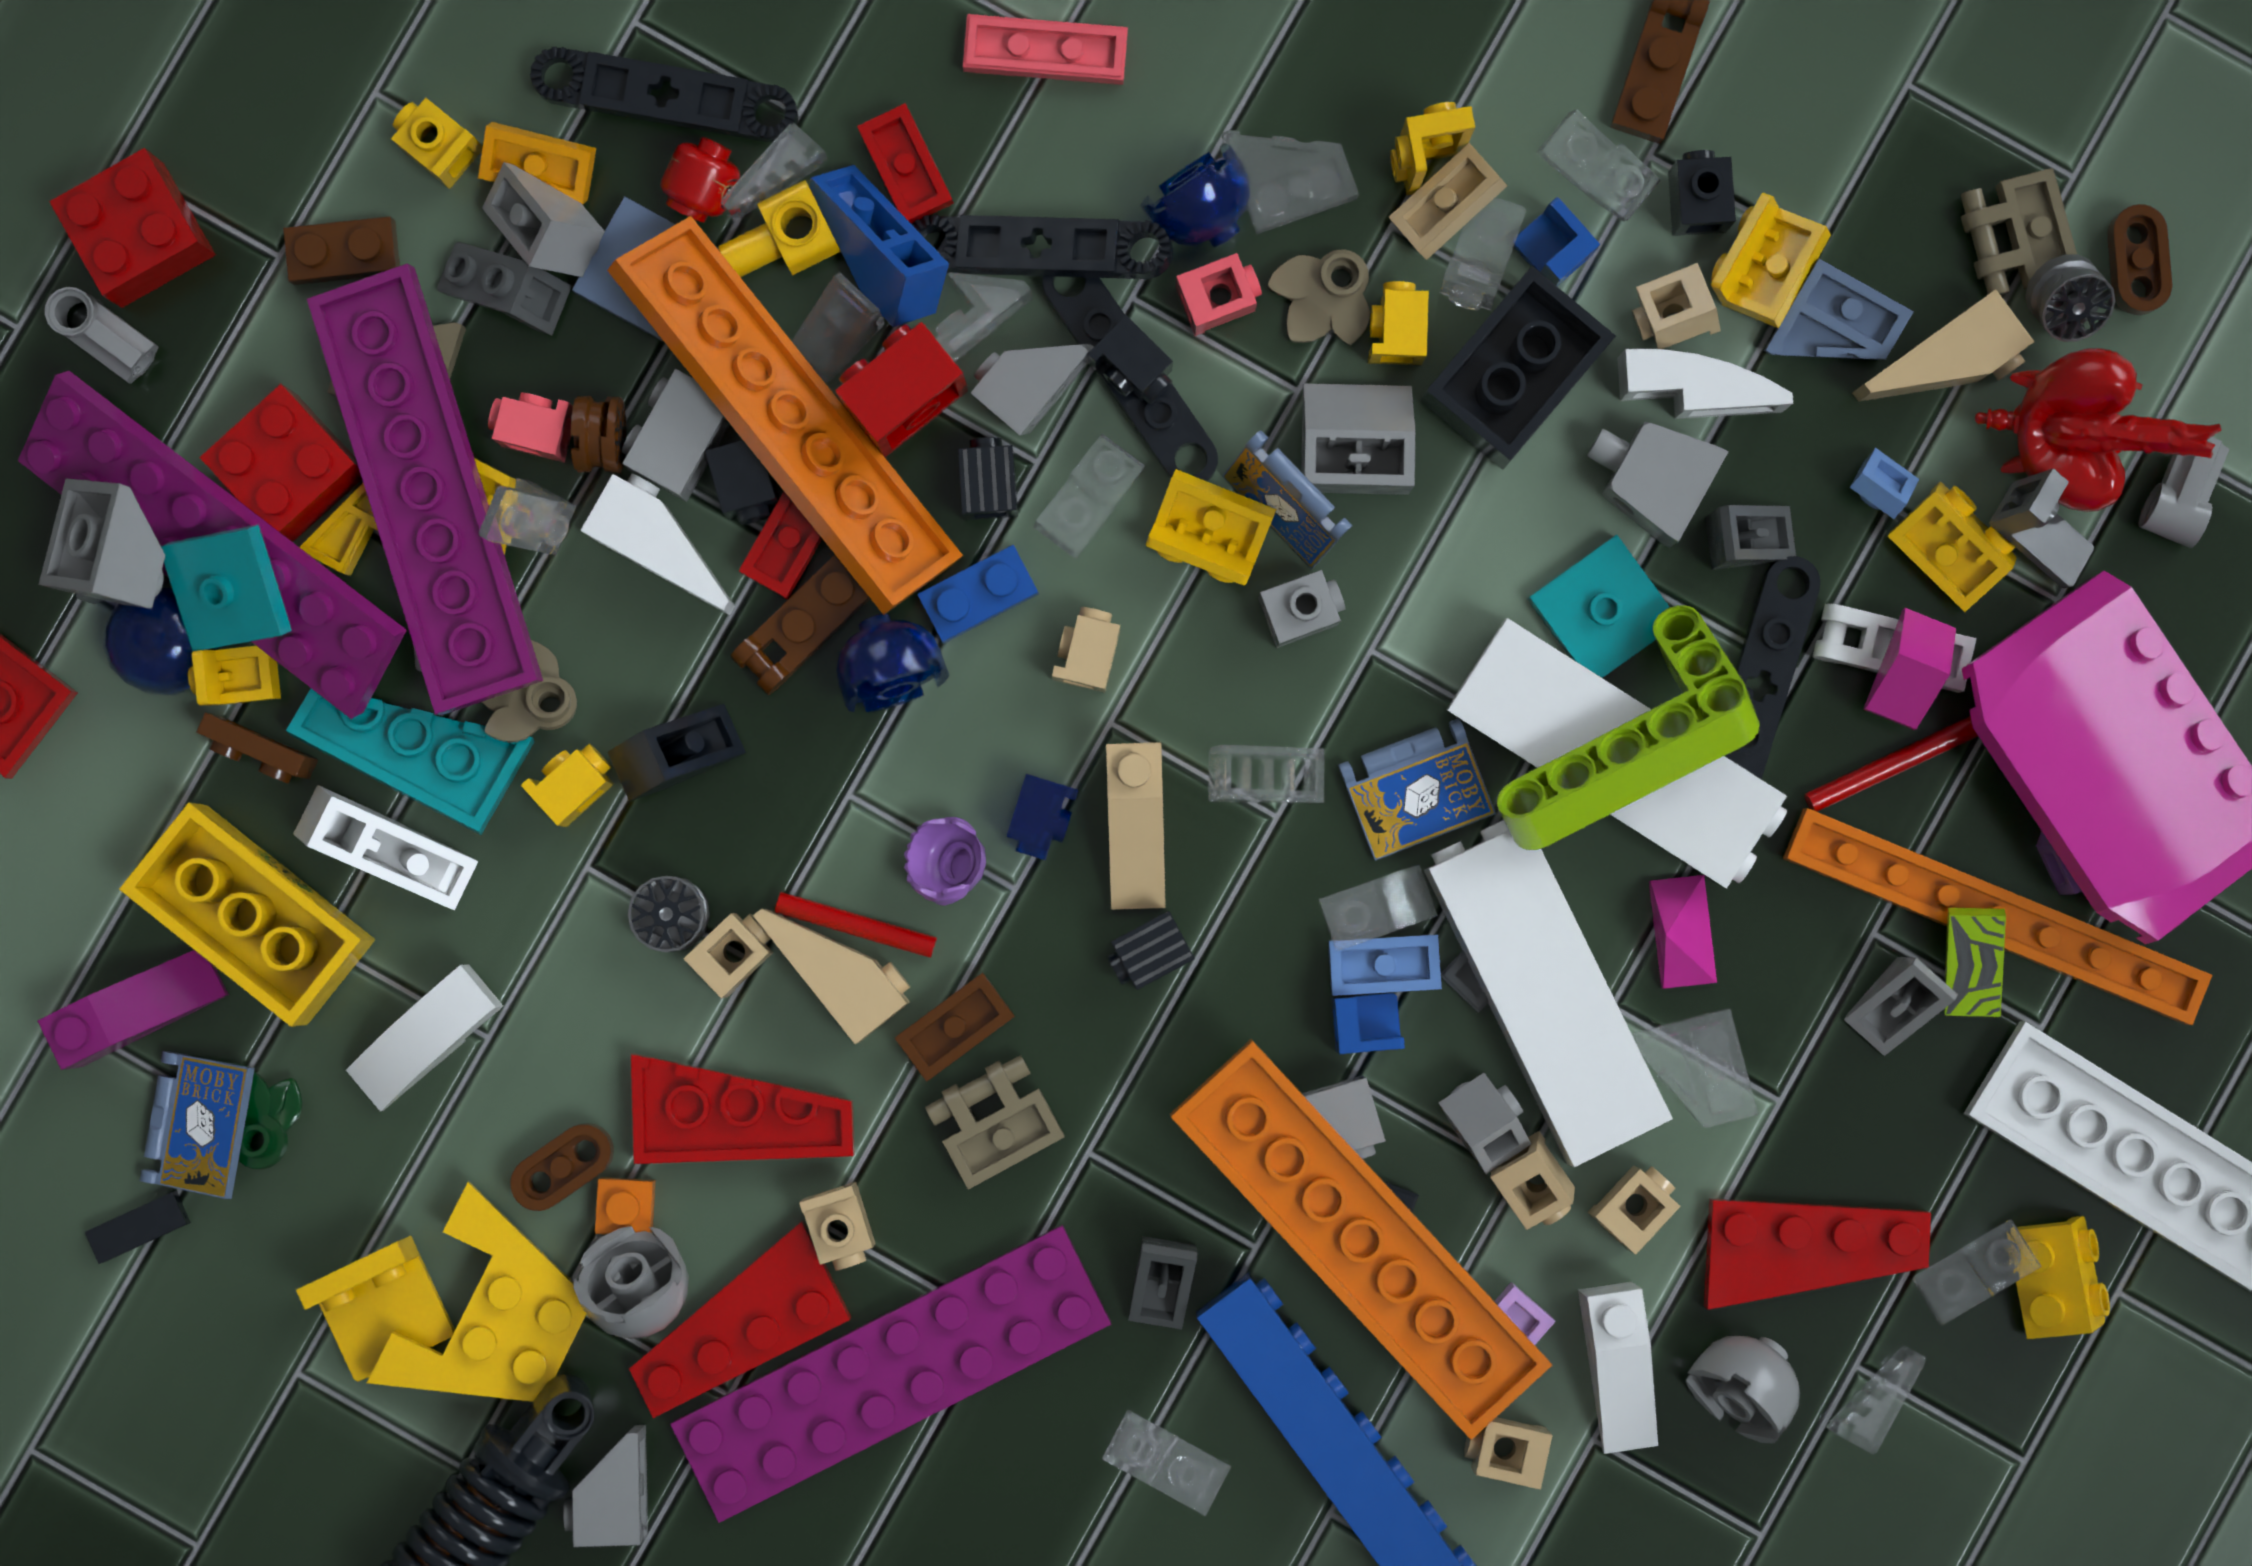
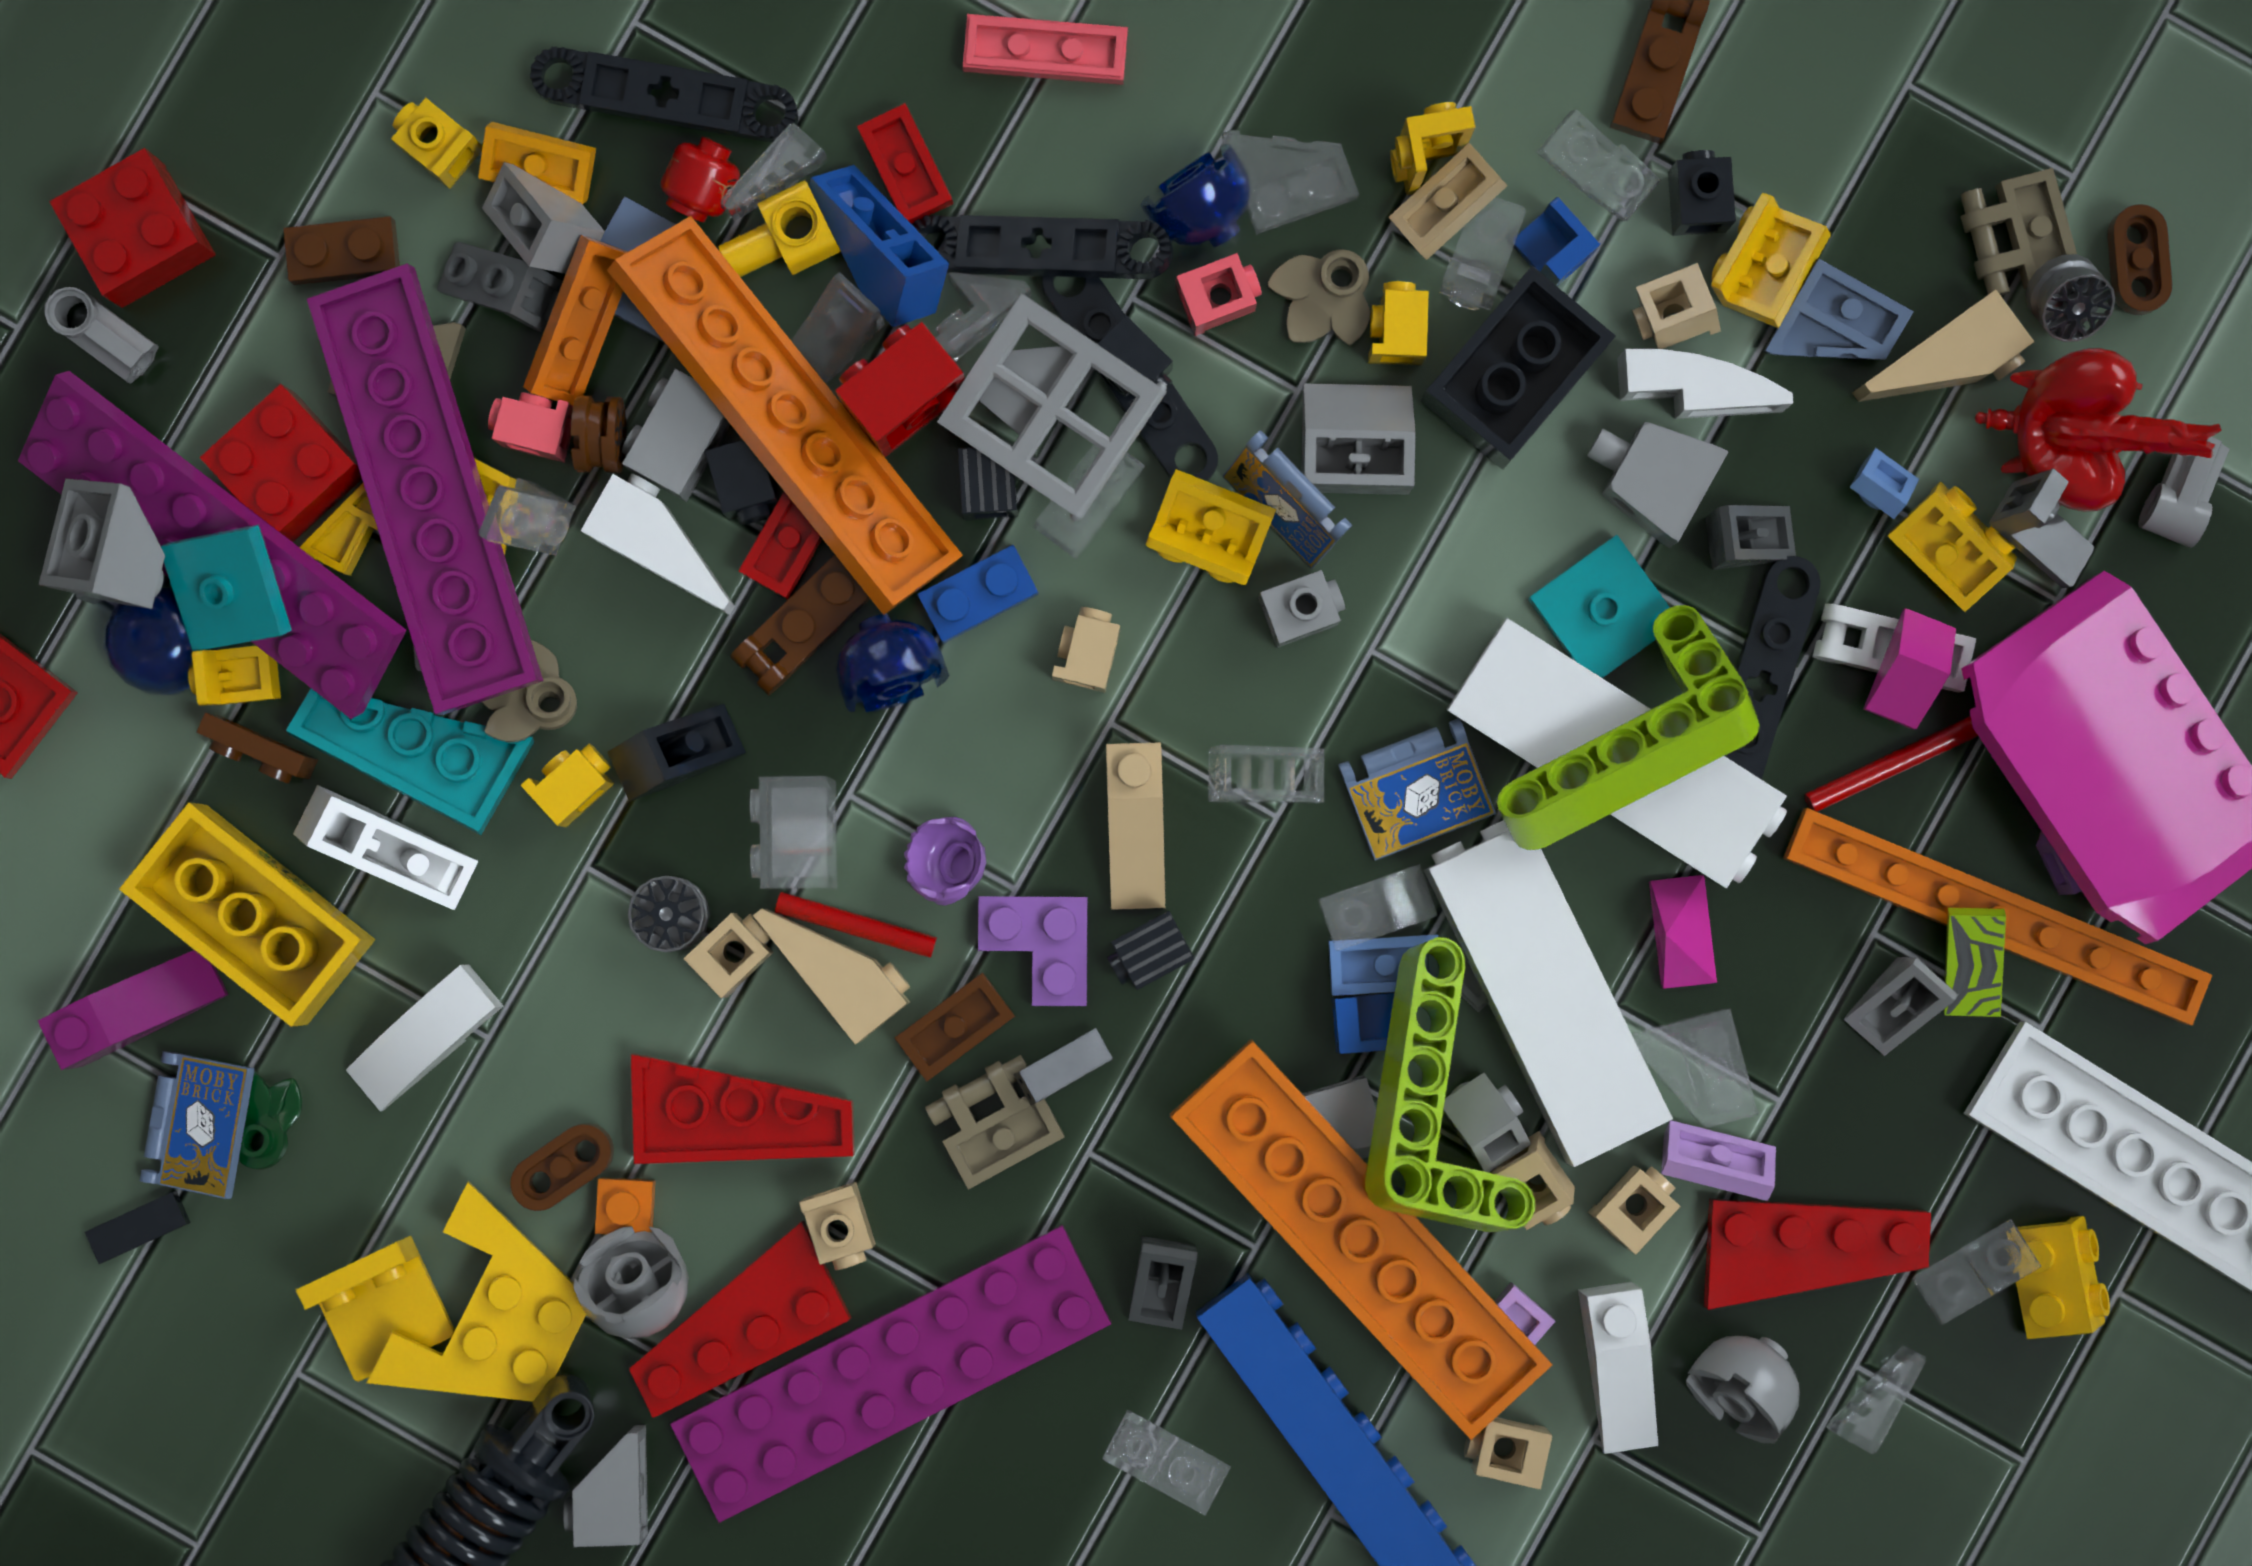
clear blue brick [1006,774,1079,861] -> none
none -> orange plate [523,235,628,406]
none -> clear brick [750,776,837,890]
none -> light grey window [937,293,1167,522]
none -> medium lavender plate [978,896,1088,1006]
none -> piece [1014,1028,1113,1105]
none -> lime beam [1365,937,1535,1232]
none -> lavender plate [1661,1120,1776,1201]

